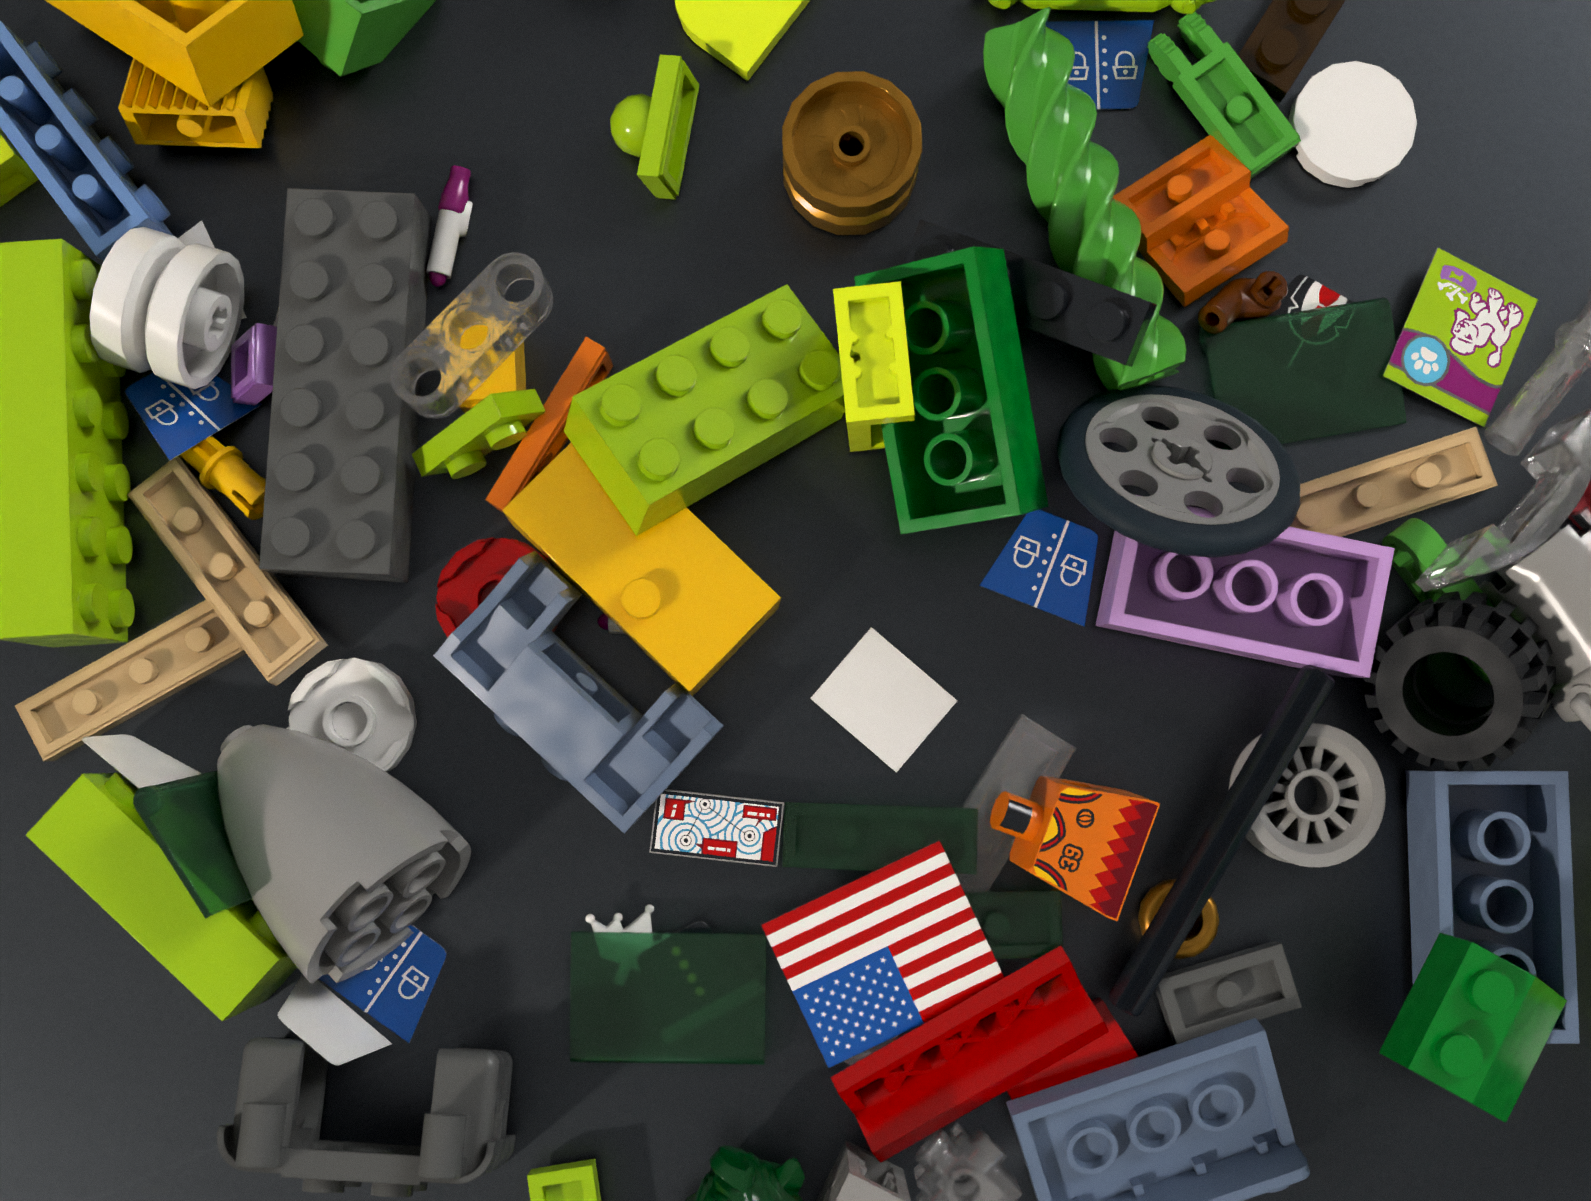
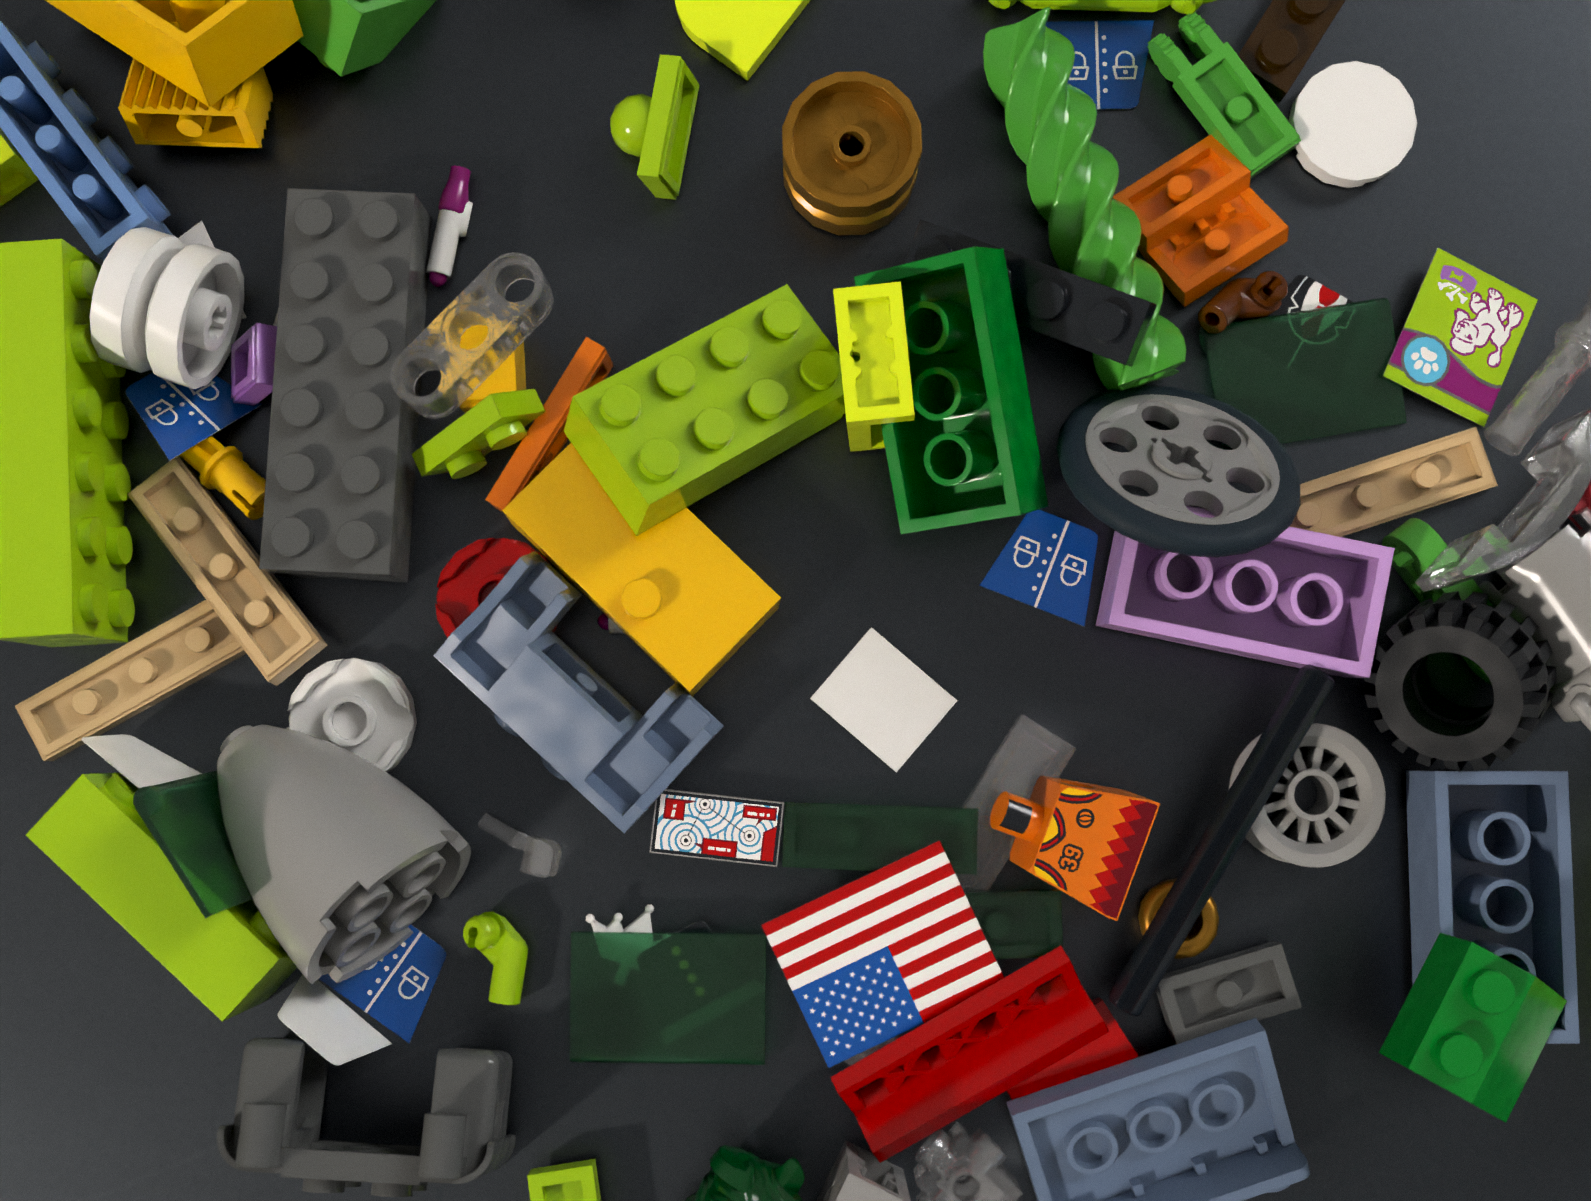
none -> lime arm [463,912,528,1005]
none -> clear hand [478,813,562,878]

